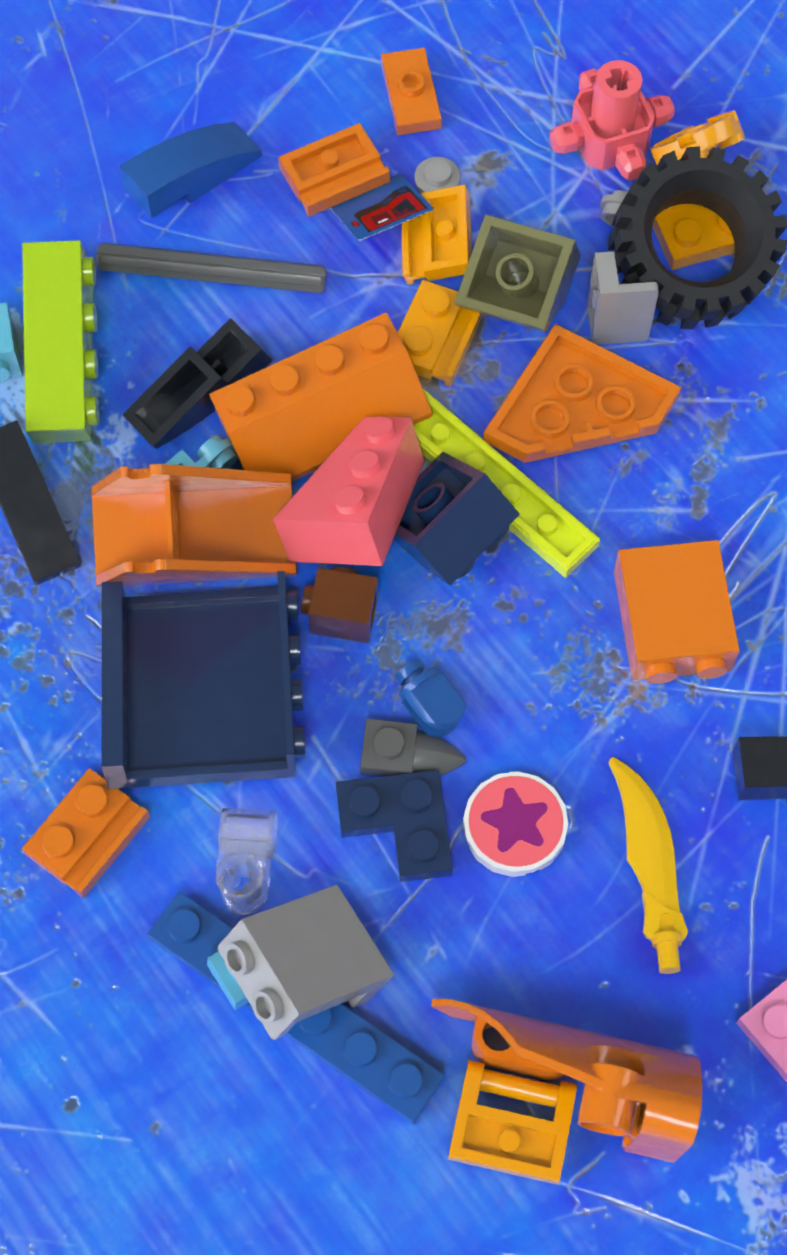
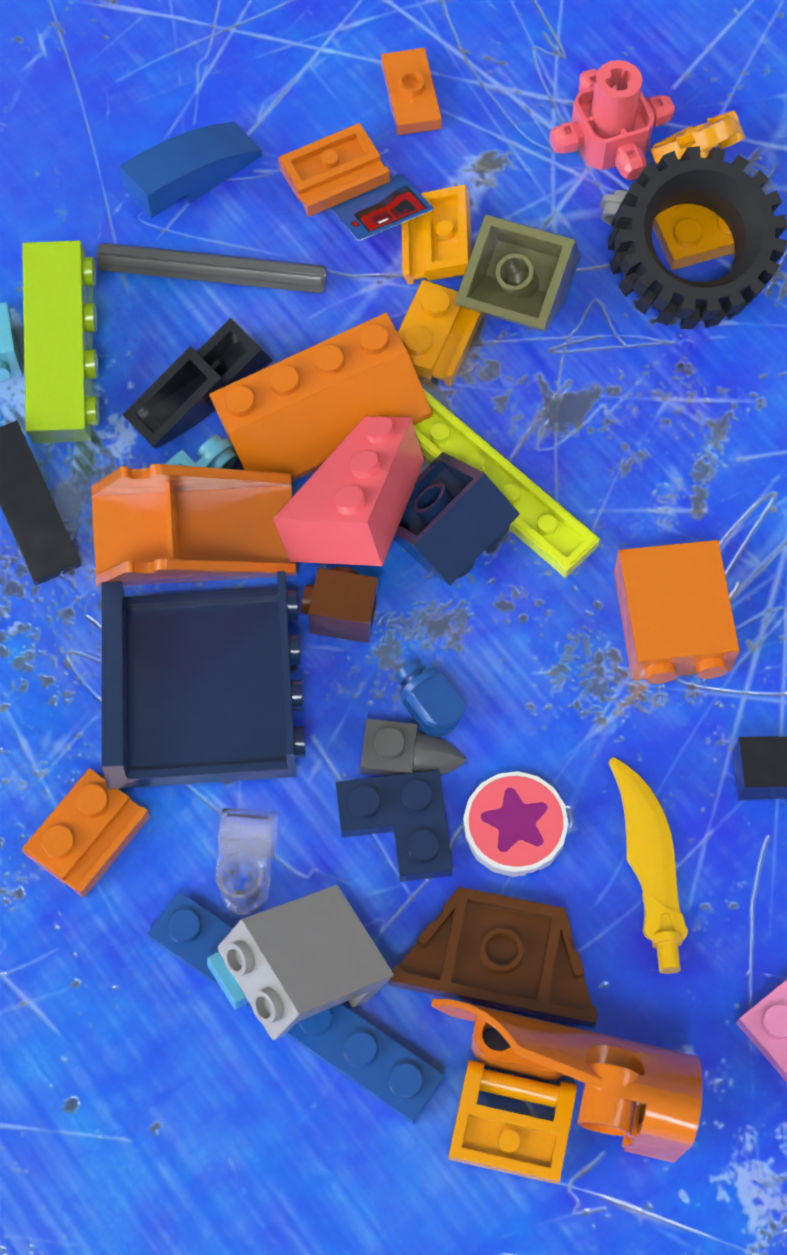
light grey plate [415,157,460,193] -> none
orange plate [483,324,682,463] -> none
light grey panel [586,251,659,345] -> none
none -> reddish brown wing [388,887,597,1028]

